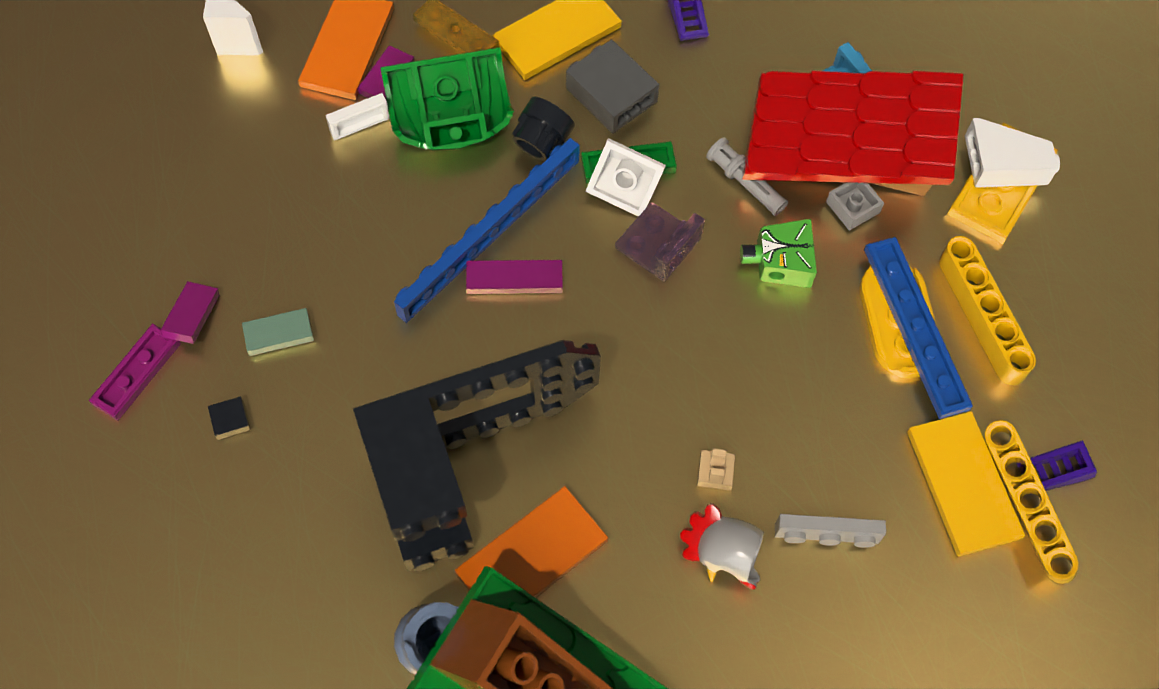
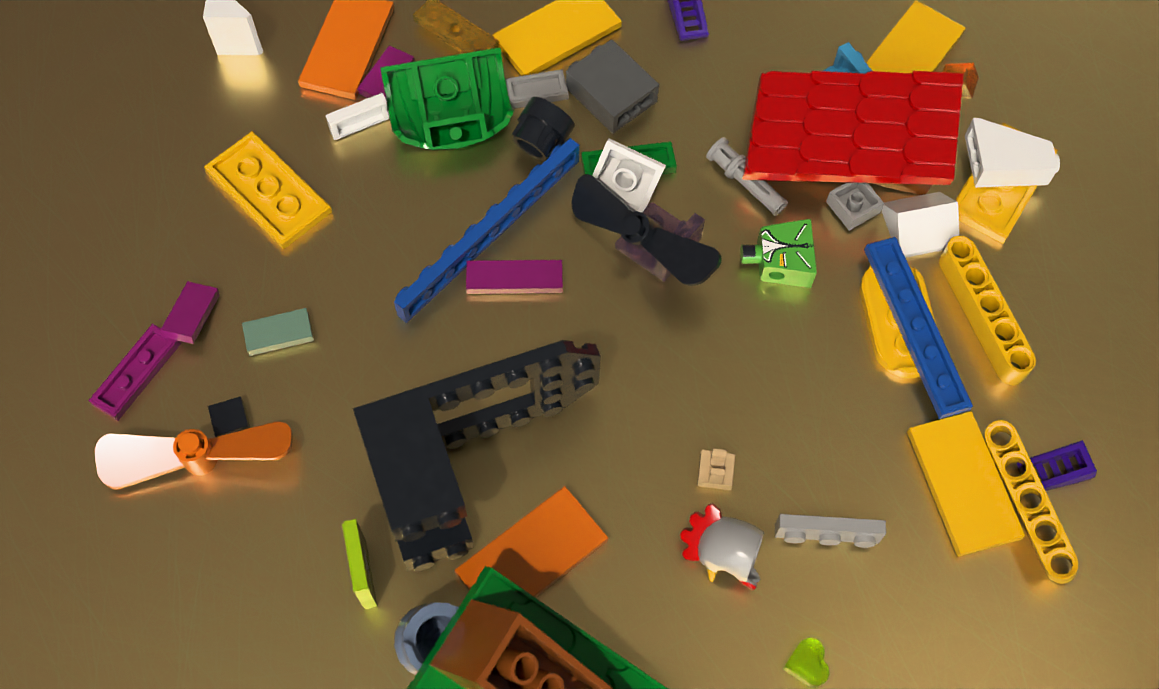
none -> piece [95,422,292,489]
none -> yellow tile [204,131,332,250]
none -> lime tile [342,519,377,609]
none -> light grey tile [505,69,569,109]
none -> black piece [571,174,722,286]
none -> clear neon green tile [783,638,830,688]
none -> yellow tile [866,0,966,73]
none -> white slope [881,192,960,258]
none -> clear orange slope [942,63,979,99]

